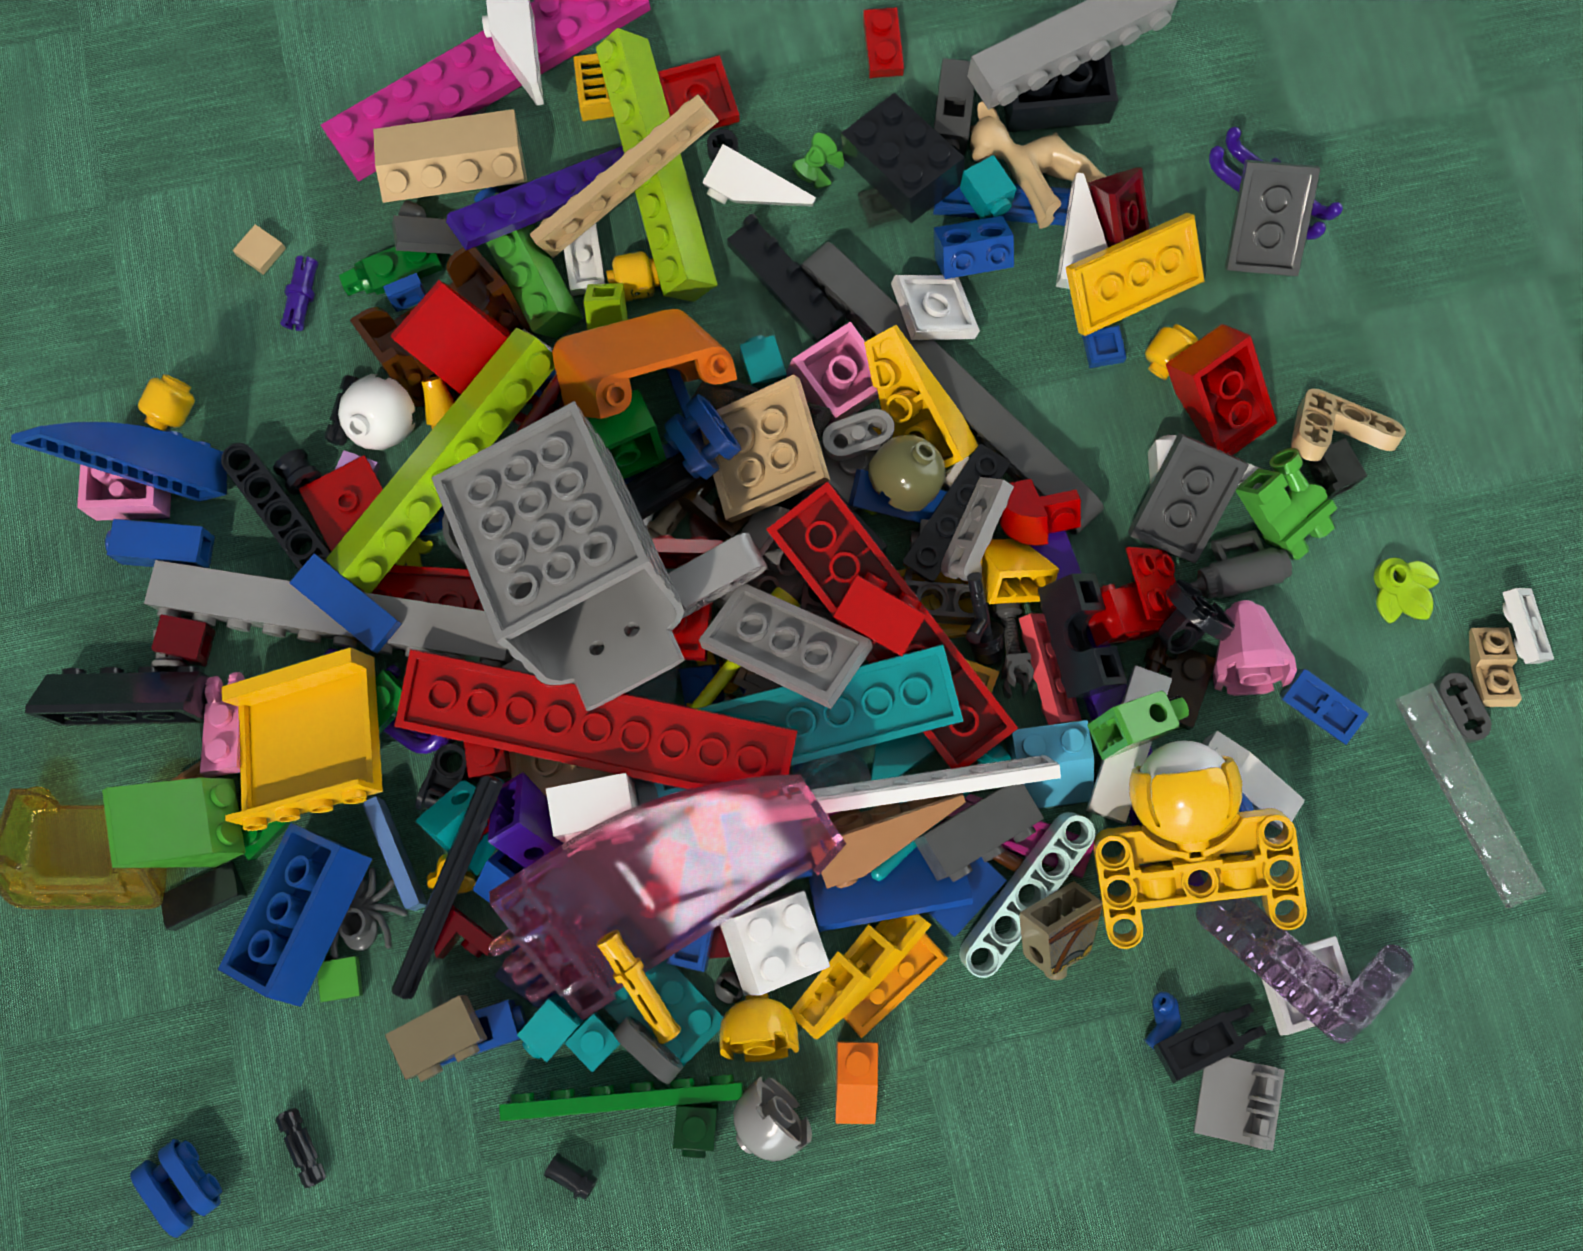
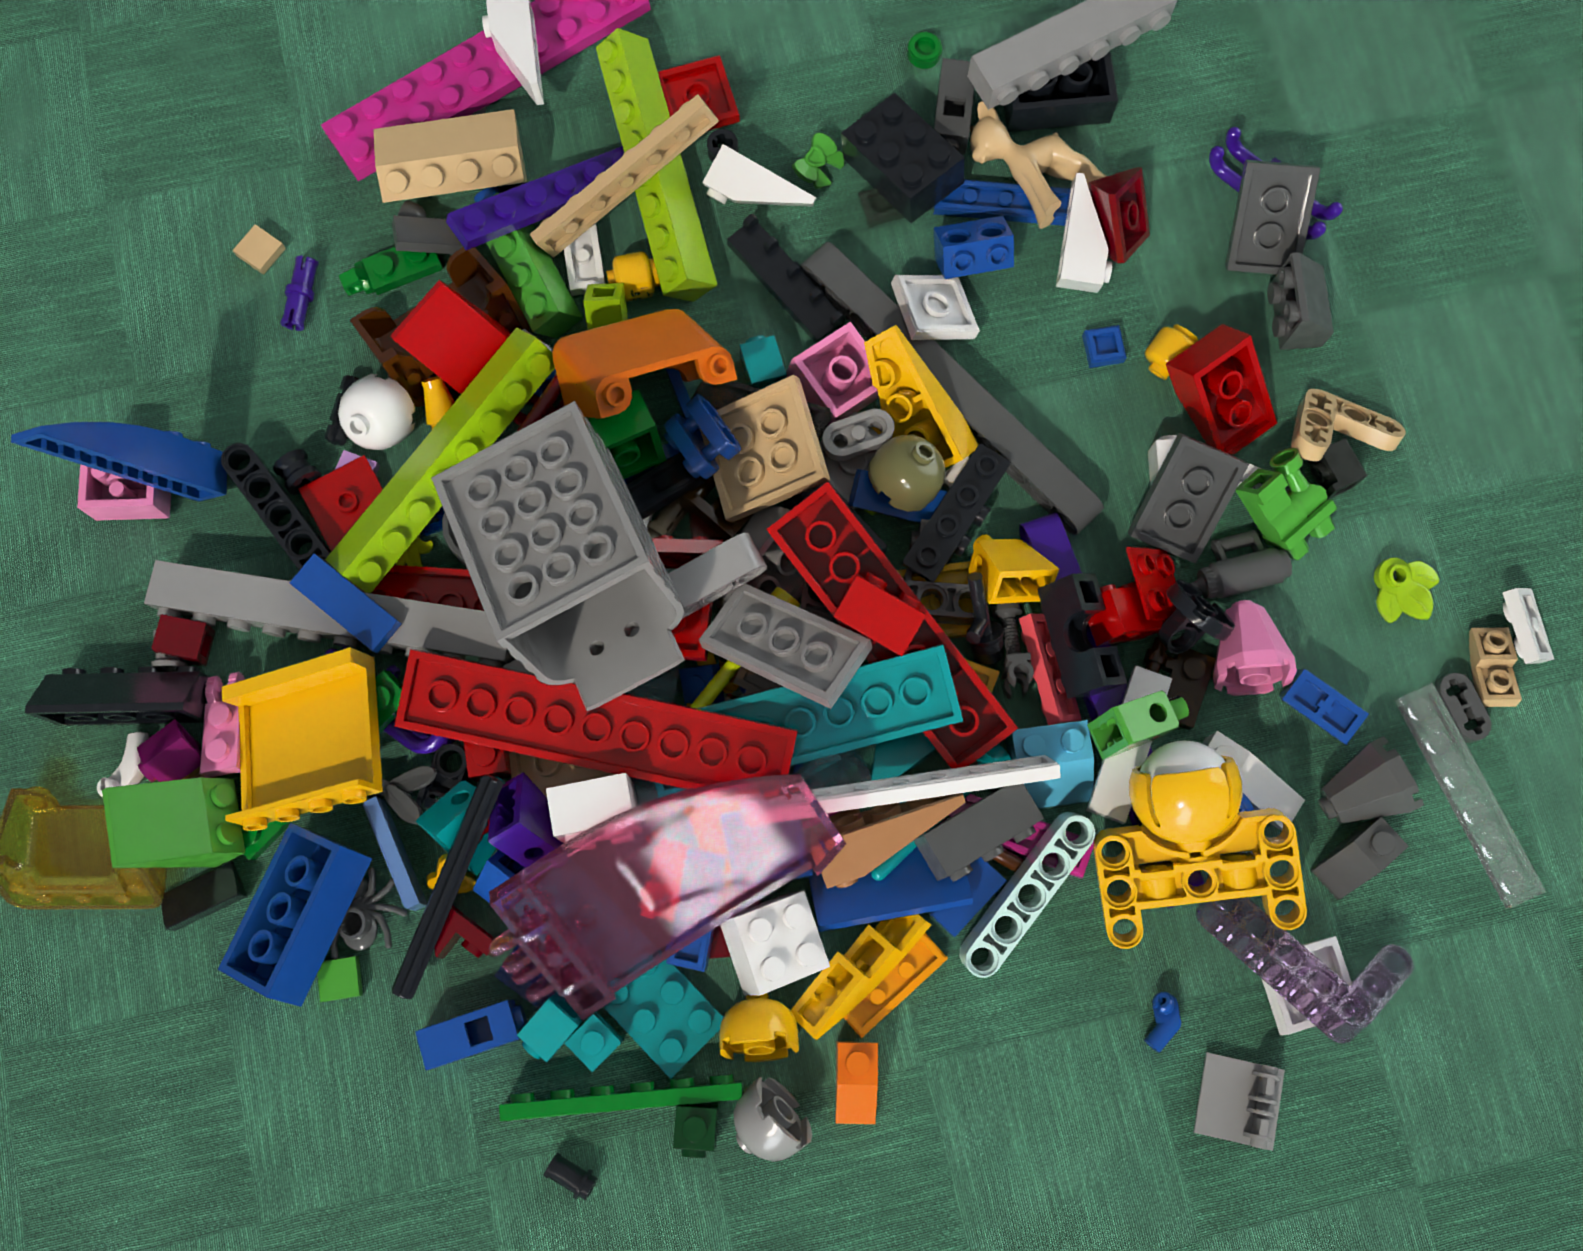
blue brick [105,519,215,568] -> none
blue brick [130,1139,222,1238] -> none
yellow head [138,374,195,431] -> none
black axle [275,1108,326,1188] -> none
blue tile [383,273,427,312] -> none
dark tan brick [385,995,487,1082] -> none
yellow slope [573,53,614,121] -> none
yellow pin [596,929,681,1044] -> none
dark grey beam [613,1016,683,1084] -> none
dark grey hinge [714,971,744,1004] -> none
red plate [863,7,904,78] -> none
light grey plate [941,477,1014,581] -> none
teal brick [960,155,1017,219] -> none
red brick [999,479,1081,545] -> none
dark tan torso [1019,881,1103,980] -> none
yellow tile [1065,213,1205,336] -> none
black hinge [1153,1003,1267,1084] -> none
none -> white arm [97,732,149,797]
none -> magenta brick [137,719,202,782]
none -> dark grey piece [367,766,437,824]
none -> green tile [907,32,942,69]
none -> dark grey slope [1267,252,1334,350]
none -> dark grey slope [1310,817,1409,900]
none -> dark grey cone [1318,736,1424,823]

